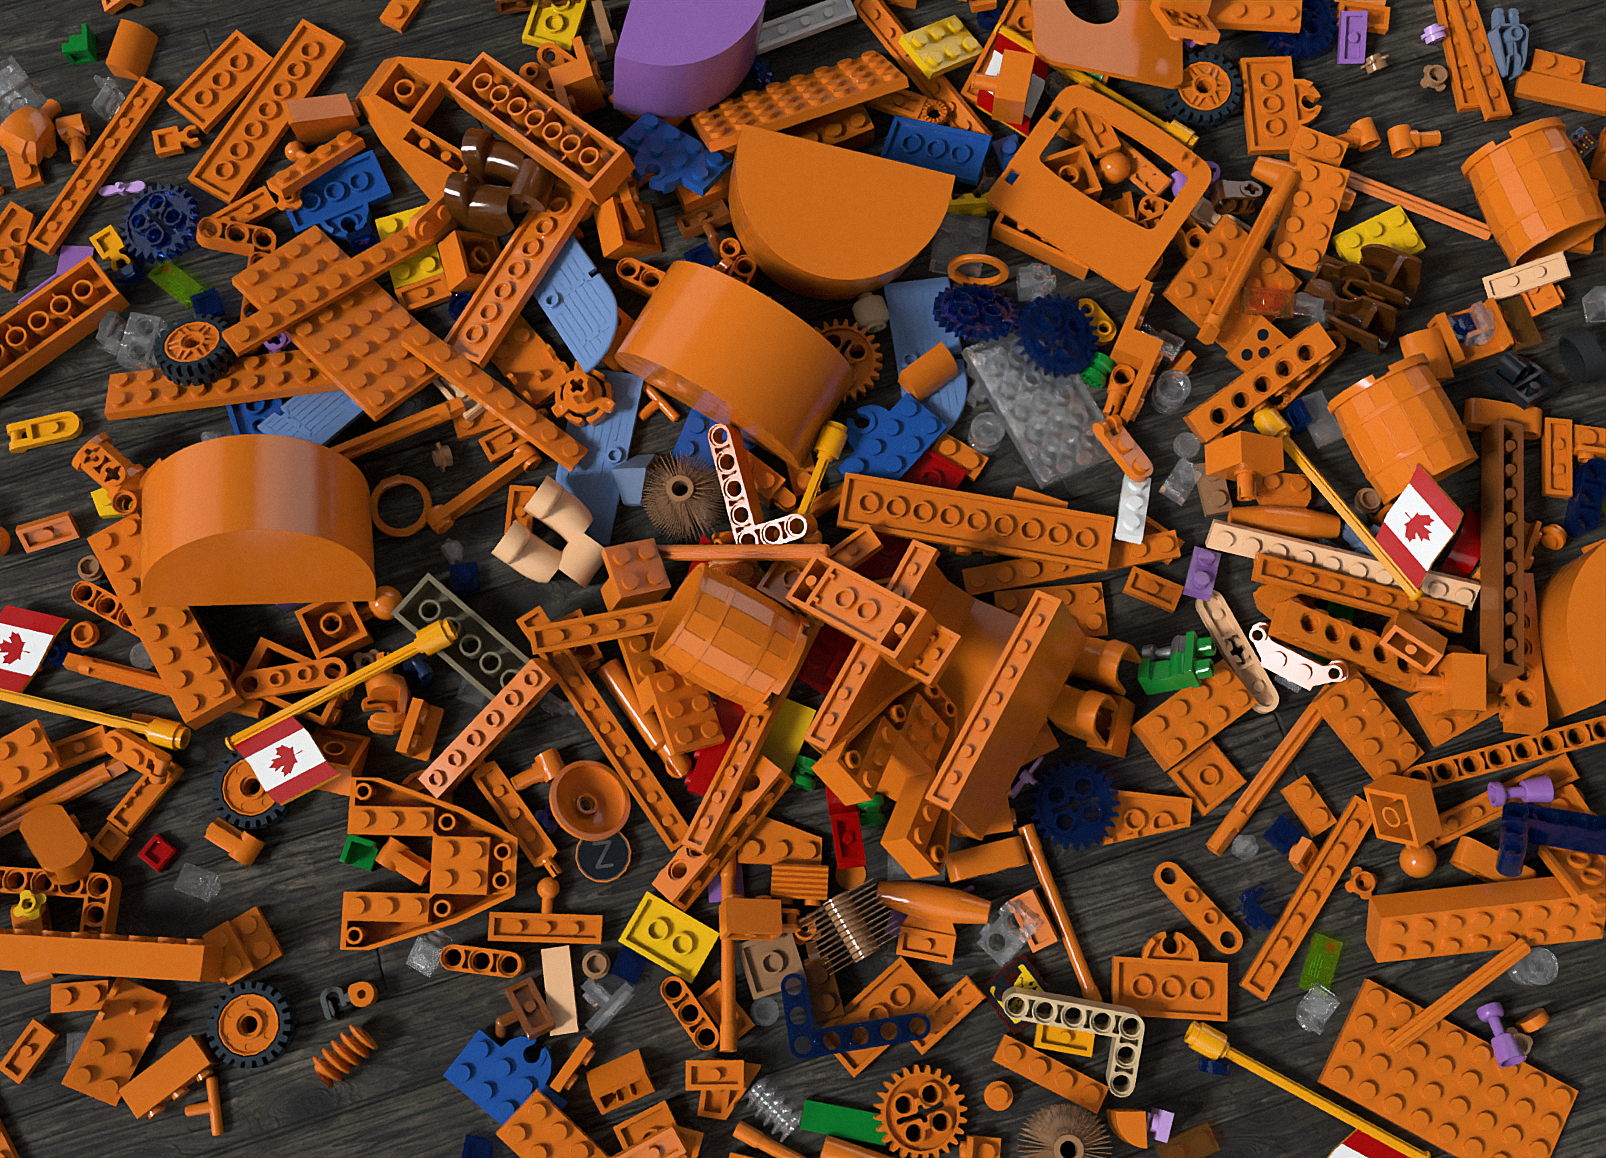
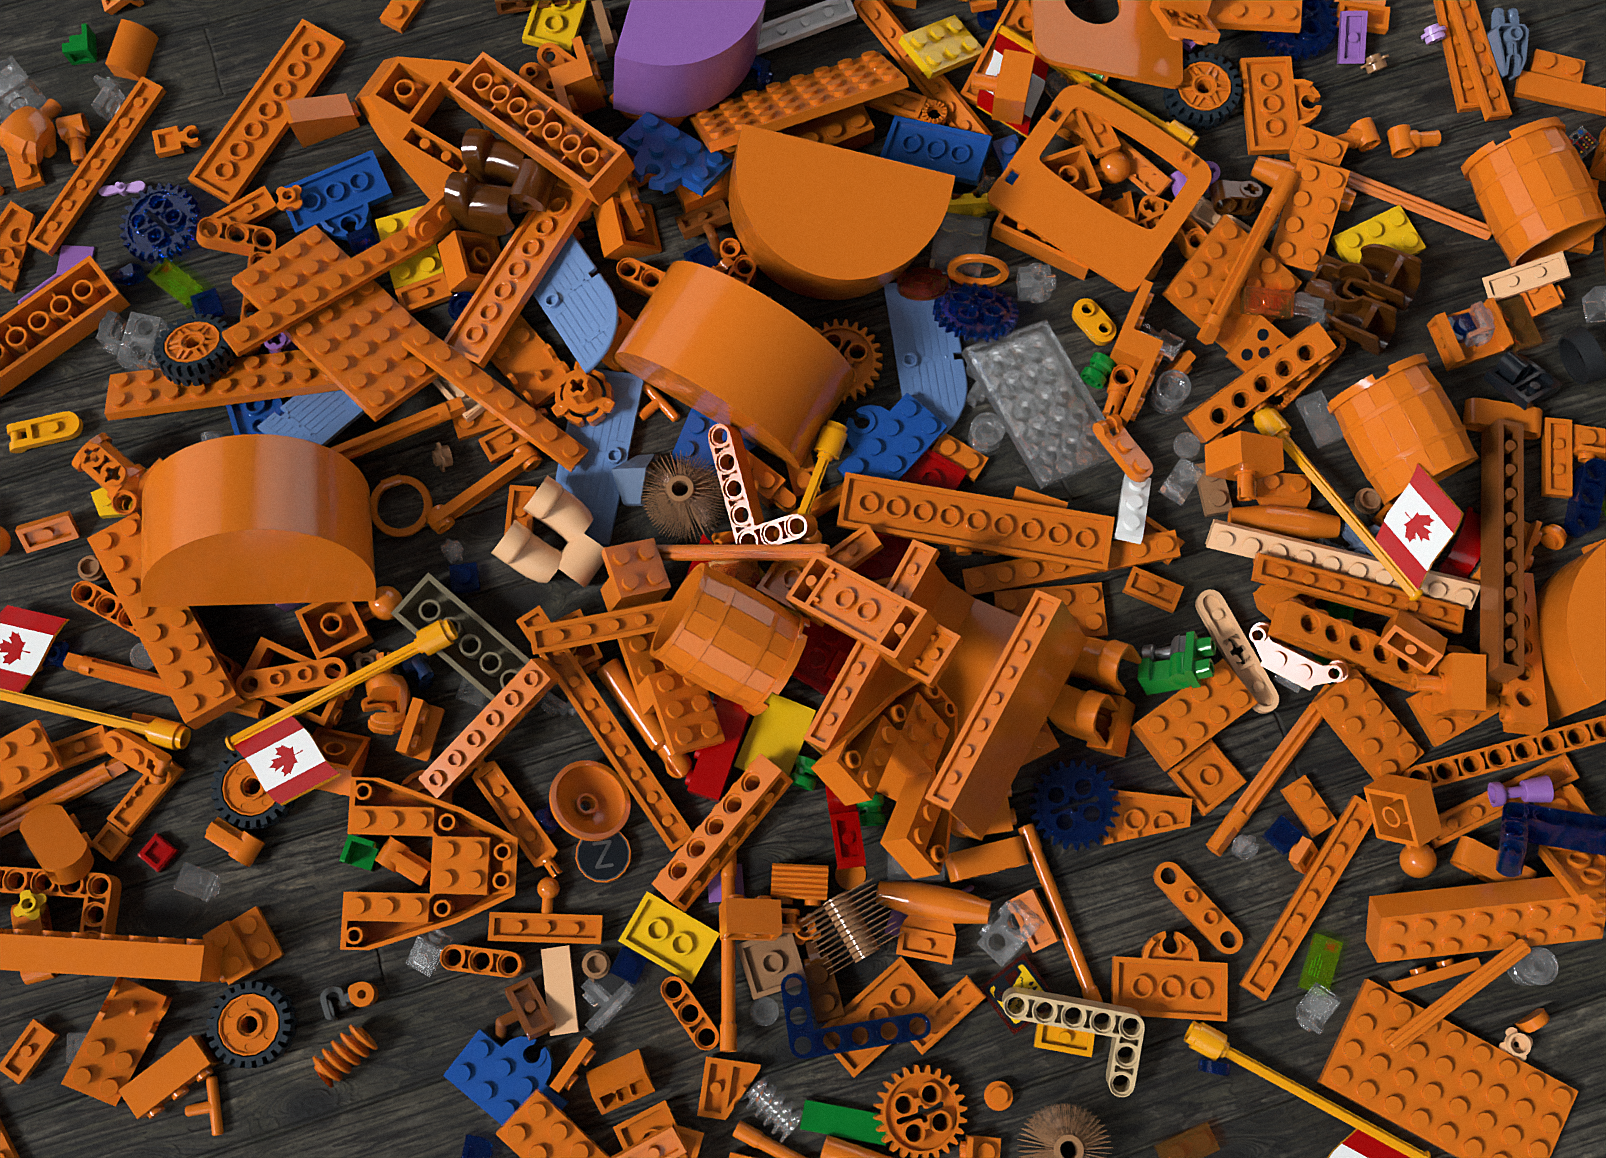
orange plate [51,980,112,1013] -> none
orange plate [71,621,100,648] -> none
light orange plate [89,225,134,274] -> none
orange plate [167,29,273,135] -> none
orange plate [266,130,366,199] -> none
orange pin [510,748,565,792] -> none
orange plate [681,621,821,856] -> none
orange plate [686,1060,744,1091] -> none
orange plate [697,980,755,1040] -> none
orange wing [737,807,822,865] -> none
tan head [852,292,890,333] -> none
orange brick [898,341,958,403] -> none
orange plate [992,1034,1109,1114] -> none
lavender piece [1011,756,1044,799] -> none
clear blue gear [1015,293,1099,379] -> none
orange brick [1107,1109,1147,1149] -> none
lavender plate [1146,1107,1174,1143] -> none
medium lavender plate [1183,546,1221,602] -> none
clear blue bracket [1237,885,1276,931] -> none
clear blue tile [1286,398,1313,433] -> none
orange plate [1345,866,1378,900] -> none
orange brick [1398,328,1454,383] -> none
medium nougat plate [1420,65,1449,92] -> none
medium lavender piece [1476,1002,1527,1068] -> none
none -> clear red tile [897,267,949,301]
none -> orange plate [1388,957,1481,992]

